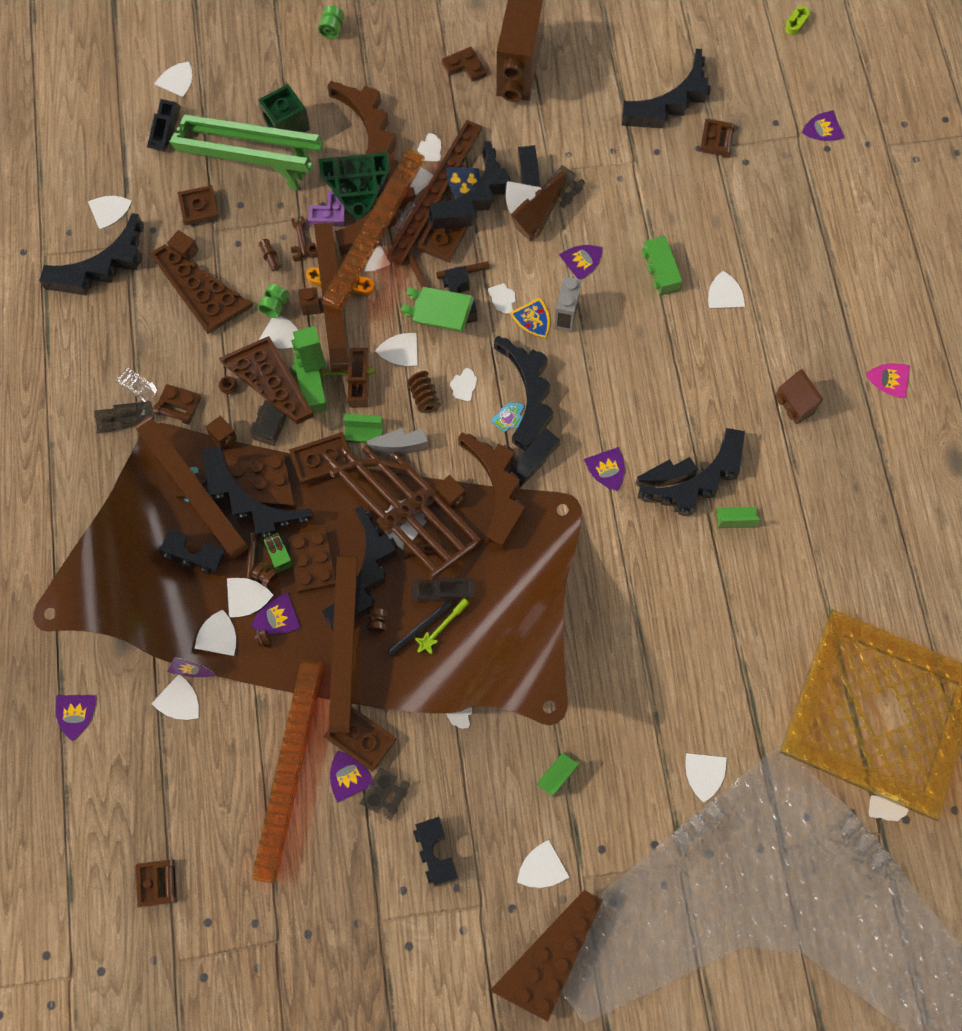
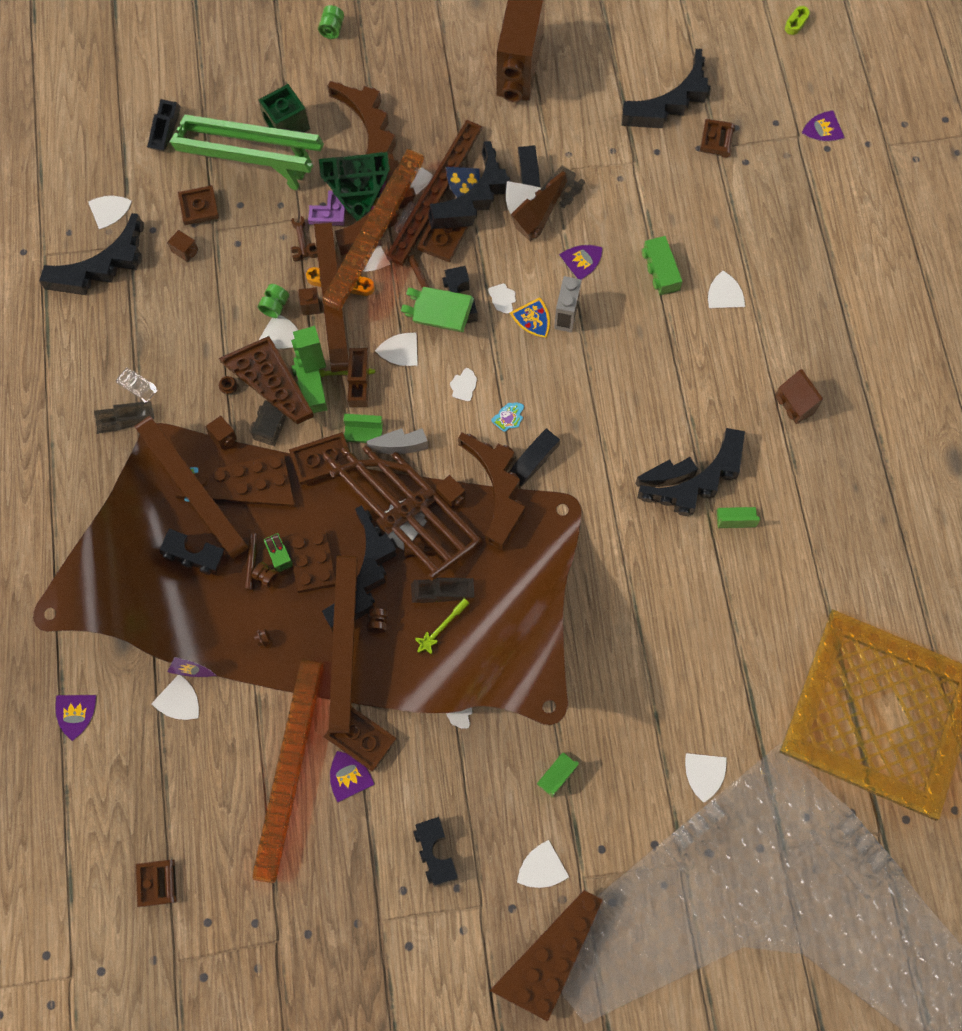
reddish brown wing [150,244,253,334] -> none
reddish brown plate [153,384,202,425] -> none
white sticker [155,61,192,97] -> none
white sticker [195,610,236,656] -> none
black arch [202,446,313,538] -> none
white sticker [227,578,273,617] -> none
dark purple sticker [251,593,300,634] -> none
reddish brown axle [259,239,281,272] -> none
clear smoke plate [360,767,410,821] -> none
black bar [388,600,452,656] -> none
reddish brown piece [407,371,441,413] -> none
white sticker [417,133,441,161] -> none
reddish brown bar [436,261,490,279] -> none
reddish brown plate [441,46,487,82] -> none
black arch [494,335,553,451] -> none
dark purple sticker [584,447,625,491] -> none
dark pink sticker [865,363,910,398] -> none
white sticker [869,791,909,821] -> none

